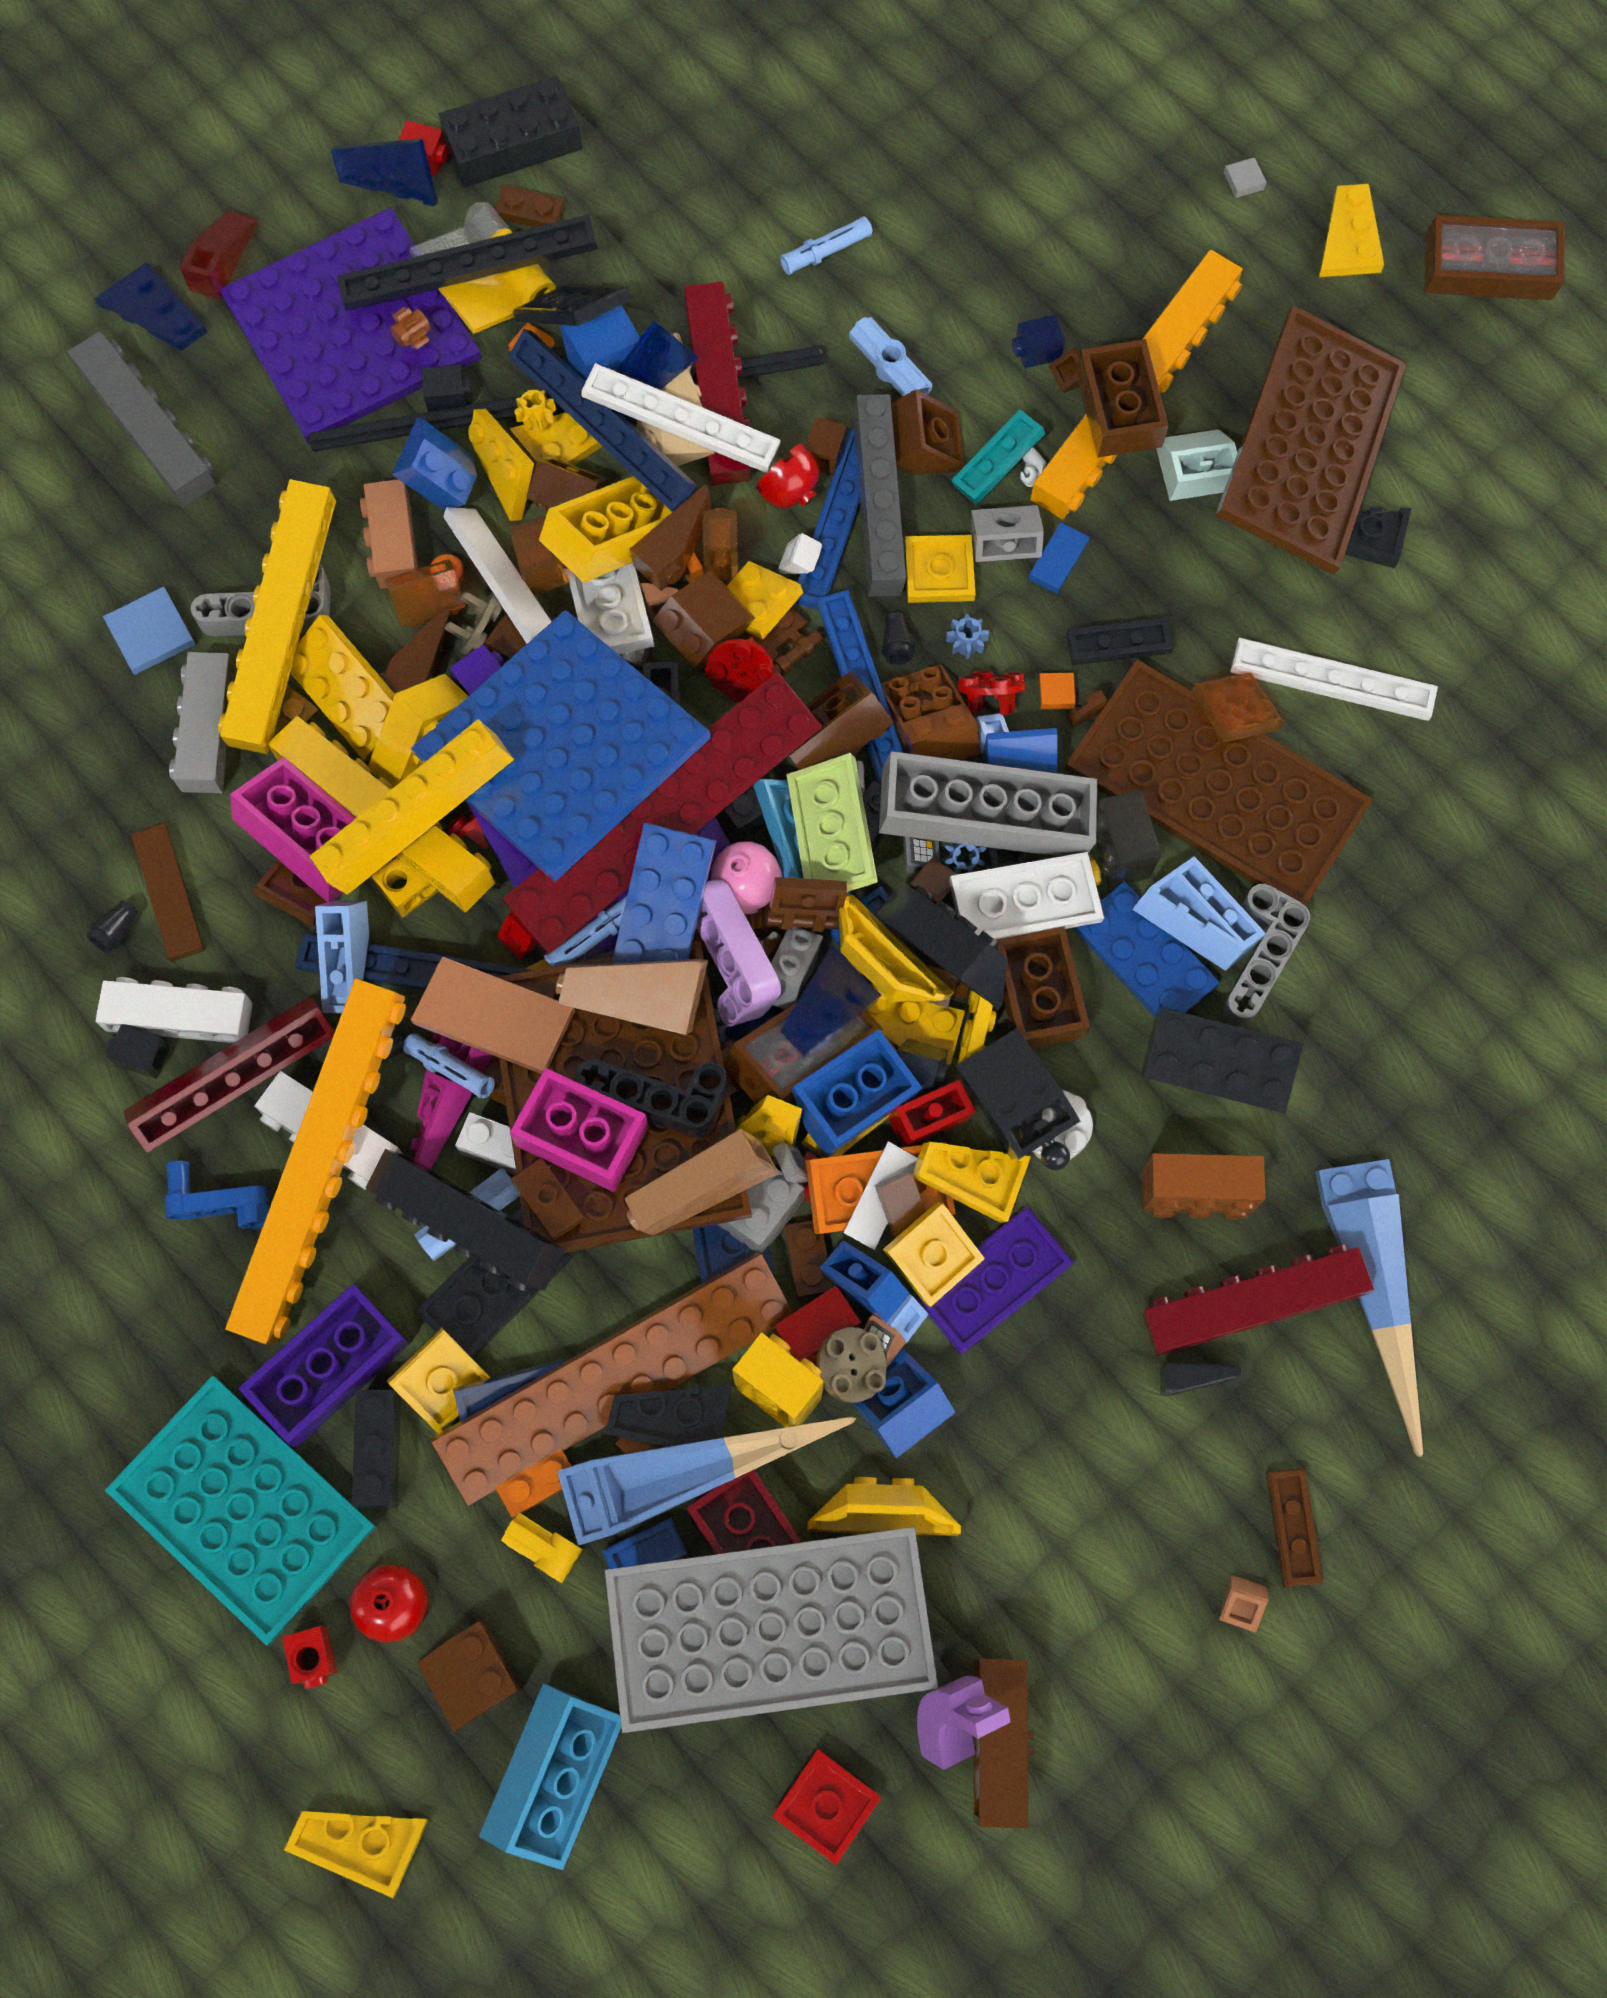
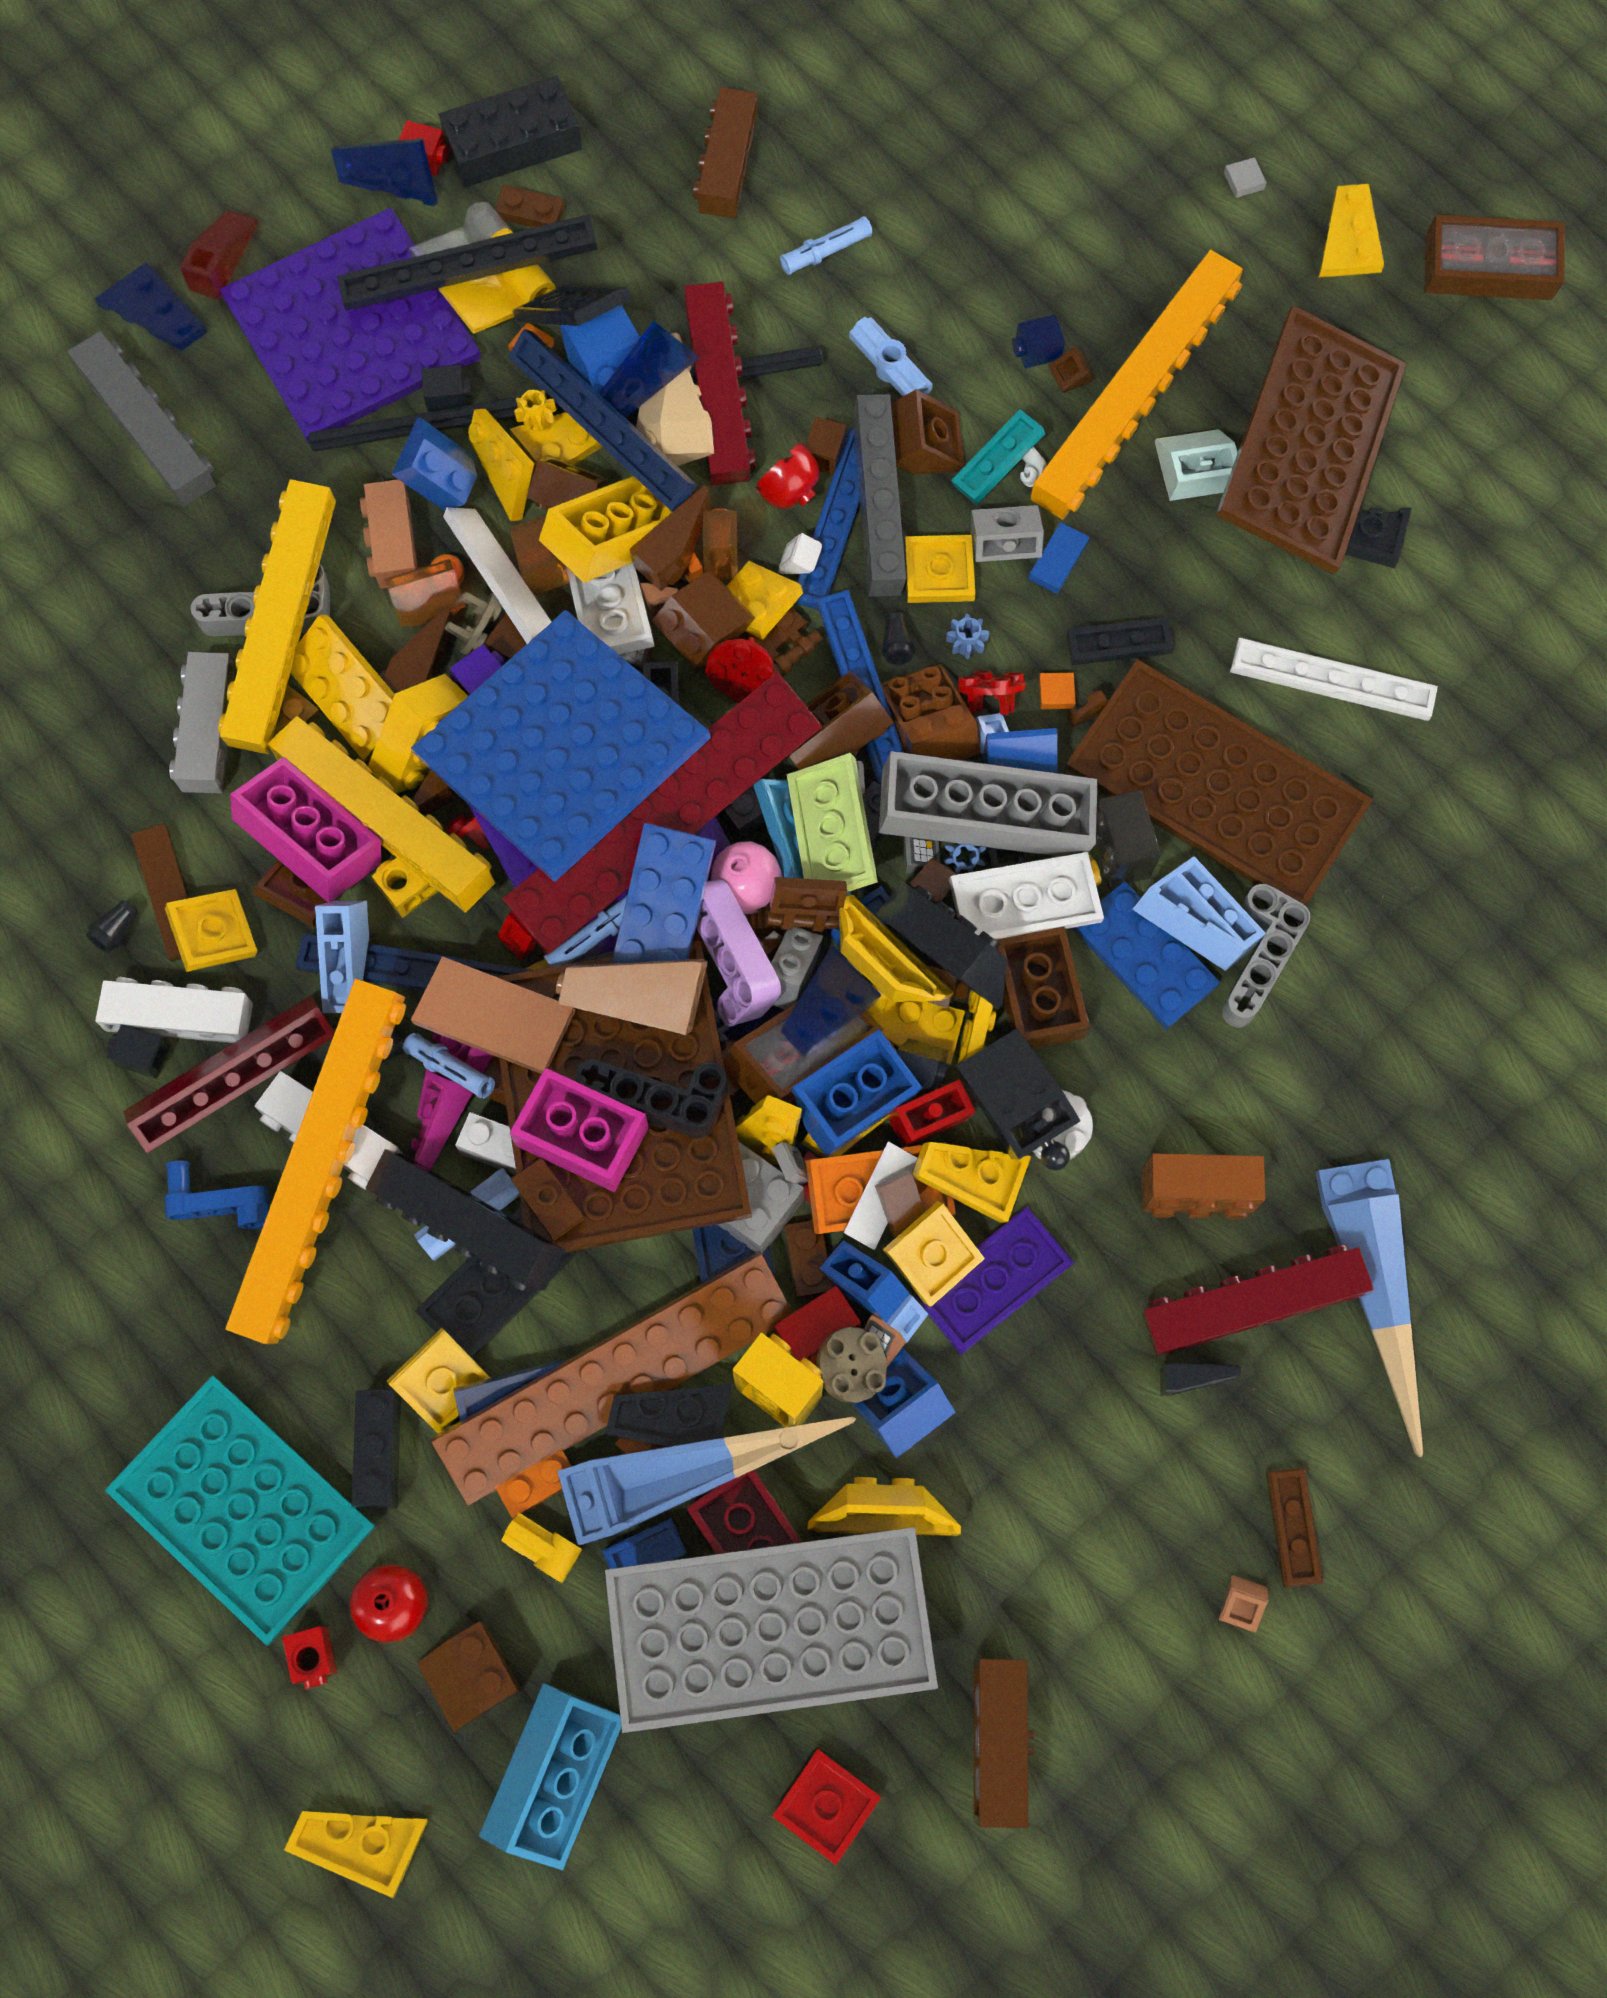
medium blue tile [103,587,196,675] -> none
dark purple brick [238,1284,410,1448] -> none
yellow brick [310,719,514,895] -> none
dark orange gear [390,307,431,350] -> none
white tile [582,363,780,473] -> none
medium nougat slope [624,1129,778,1236] -> none
medium lavender arch [917,1676,1011,1770] -> none
reddish brown brick [1076,339,1169,458] -> none
black brick [1140,1007,1304,1114] -> none
clear orange tile [1191,672,1284,742] -> none
none -> yellow plate [165,889,257,972]
none -> reddish brown brick [693,87,758,218]

